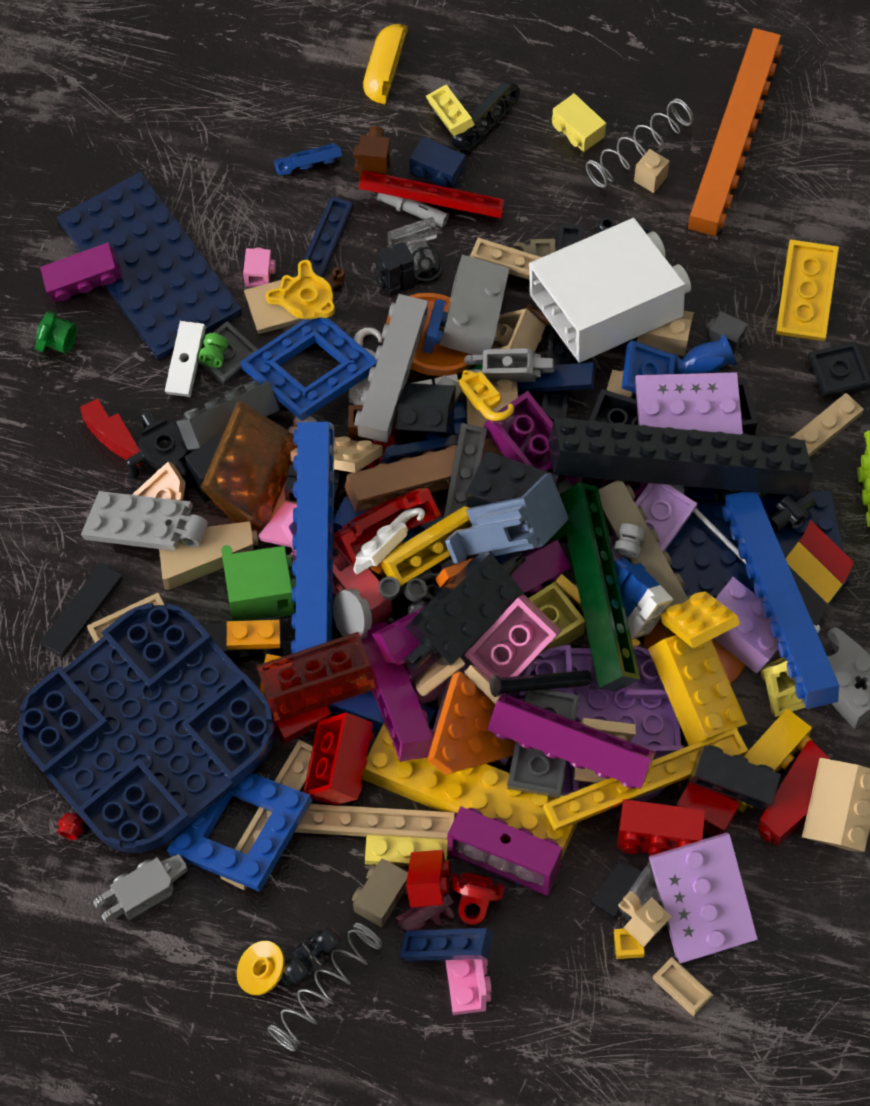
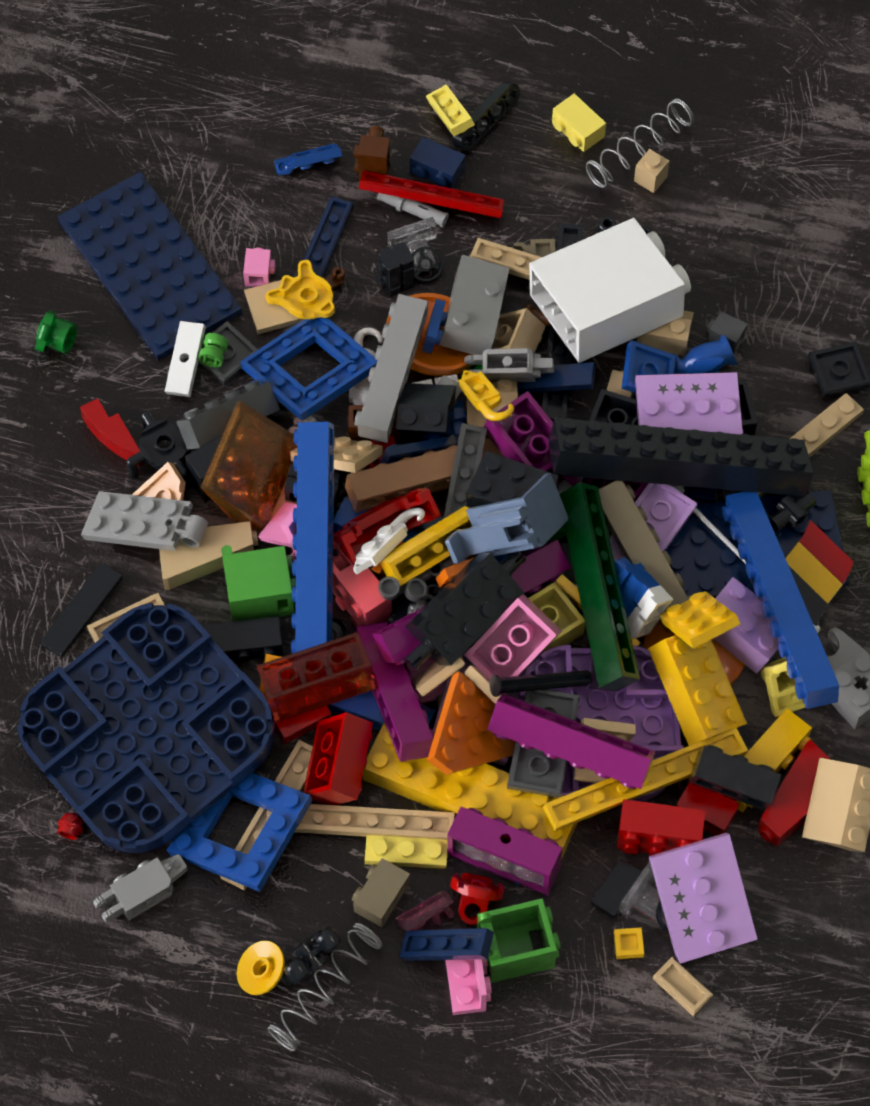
magenta brick [40,242,123,302] -> none
light orange plate [227,620,280,650] -> none
light grey tile [333,588,372,642] -> none
yellow brick [363,24,408,104] -> none
red brick [406,850,451,908] -> none
light grey wheel [614,523,646,558] -> none
tan brick [618,891,672,947] -> none
orange brick [688,28,783,236] -> none
yellow hinge [776,240,839,342] -> none
none -> bright green container [477,898,560,983]

